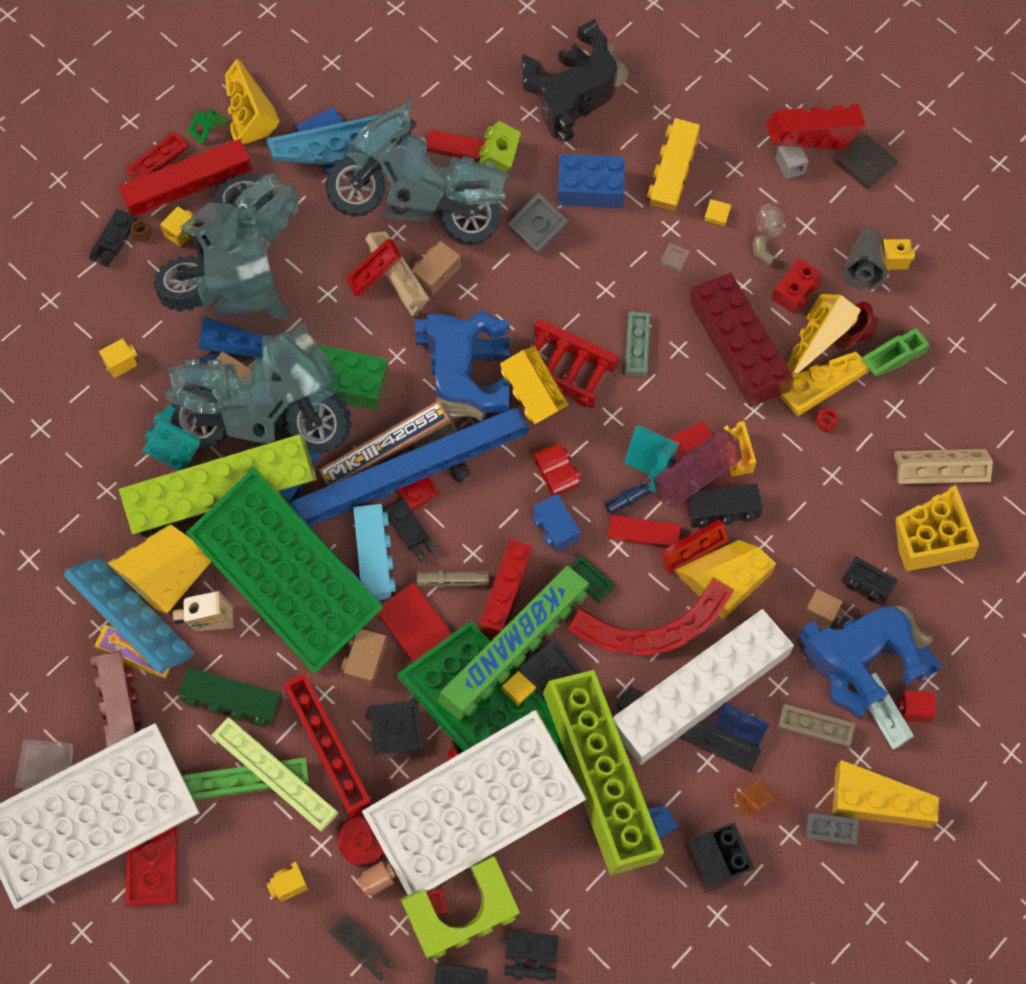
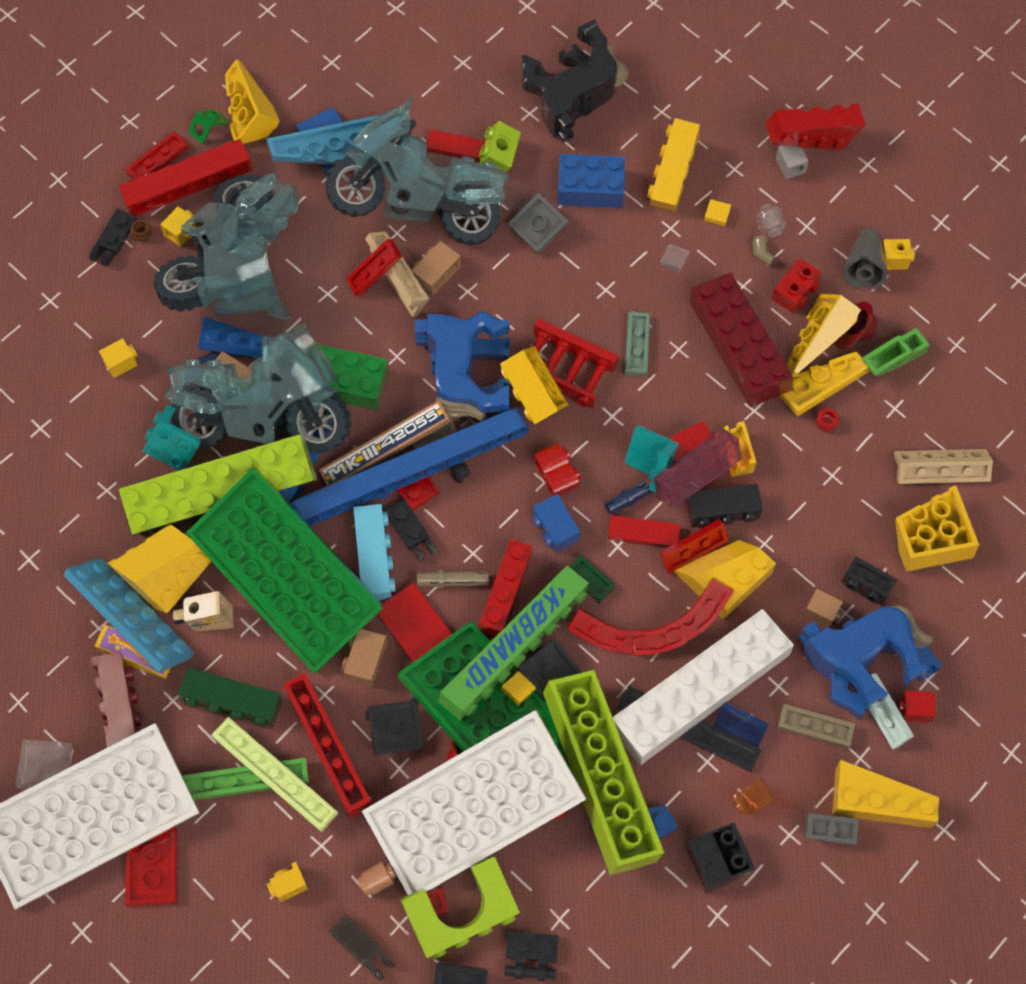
red tile [338,816,385,866] -> none
clear smoke tile [836,135,898,190] -> none

